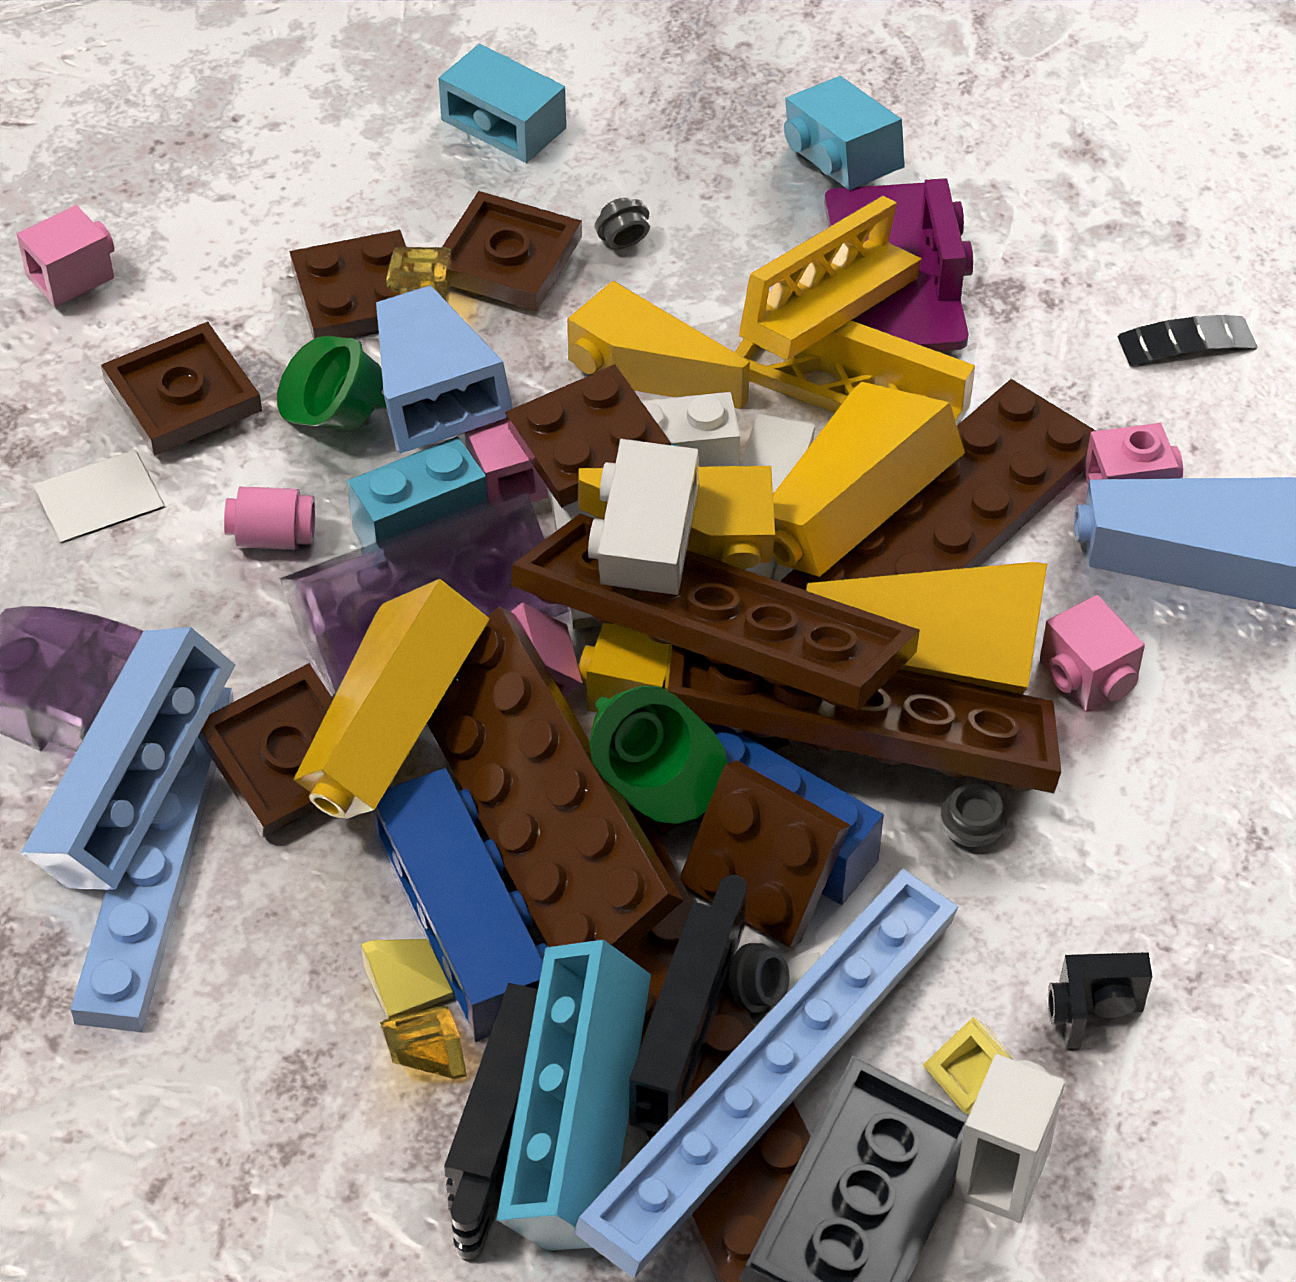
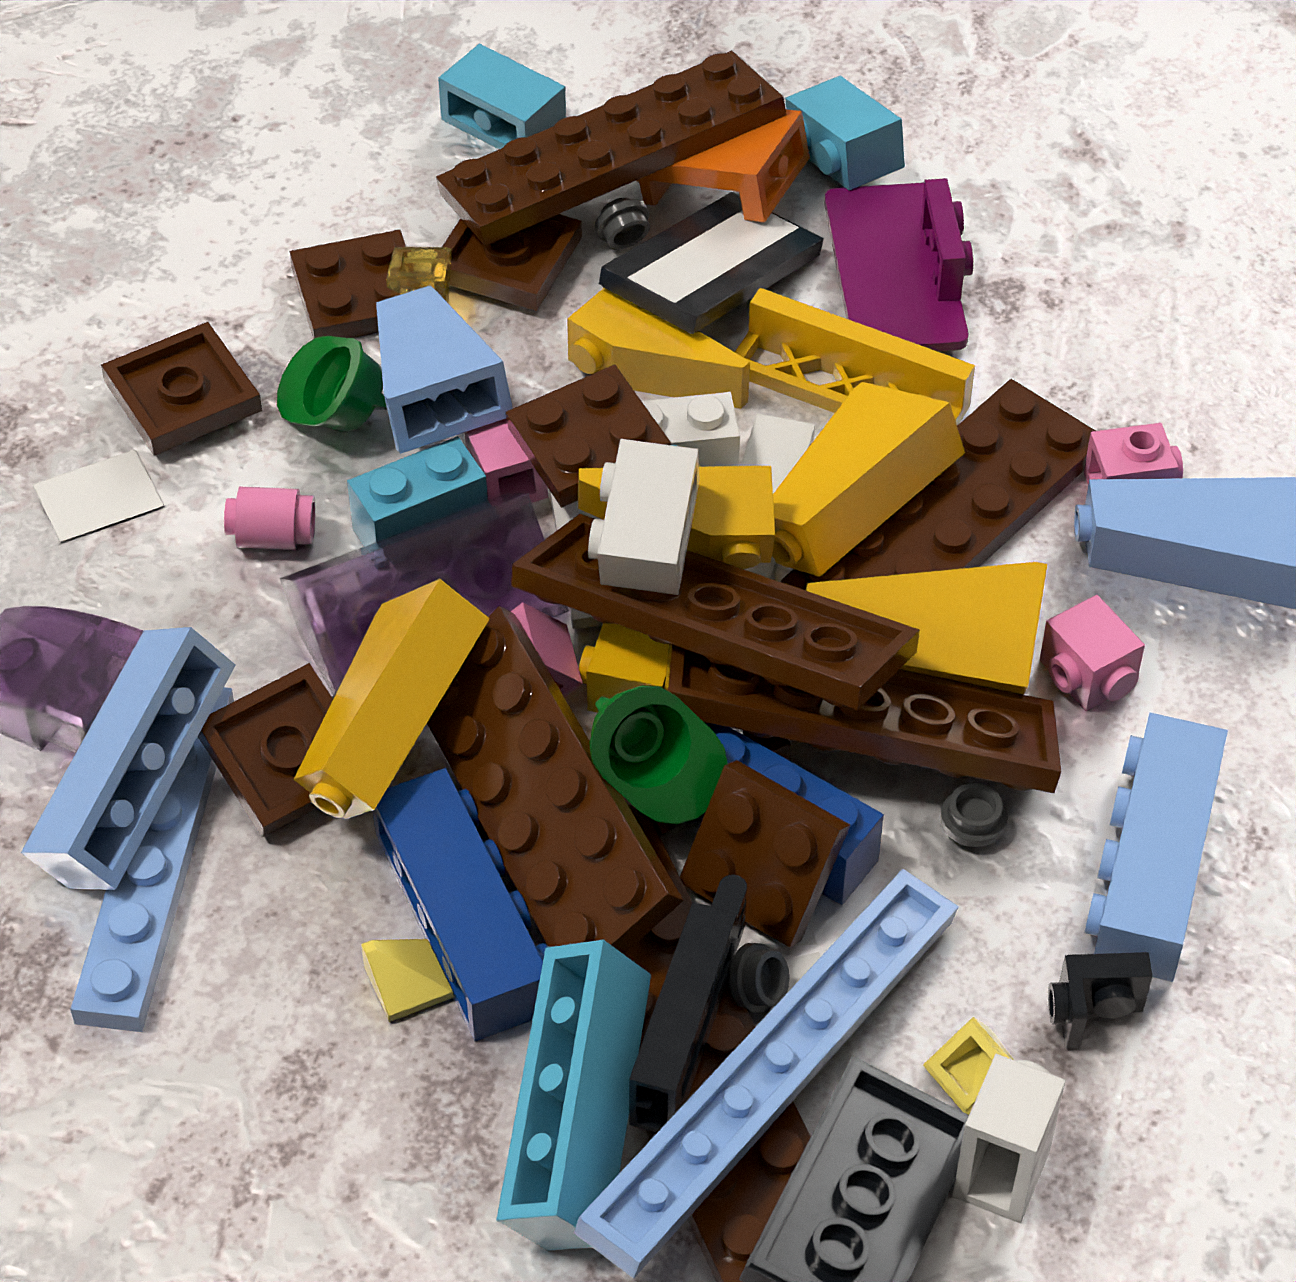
bright pink brick [16,204,115,307] -> none
clear yellow slope [380,1005,467,1079] -> none
black hinge [444,982,538,1259] -> none
yellow fence [739,196,922,361] -> none
black sticker [1118,315,1258,367] -> none
none -> reddish brown plate [435,50,787,246]
none -> black tile [598,192,824,334]
none -> orange panel [636,109,810,222]
none -> light blue brick [1085,712,1228,982]

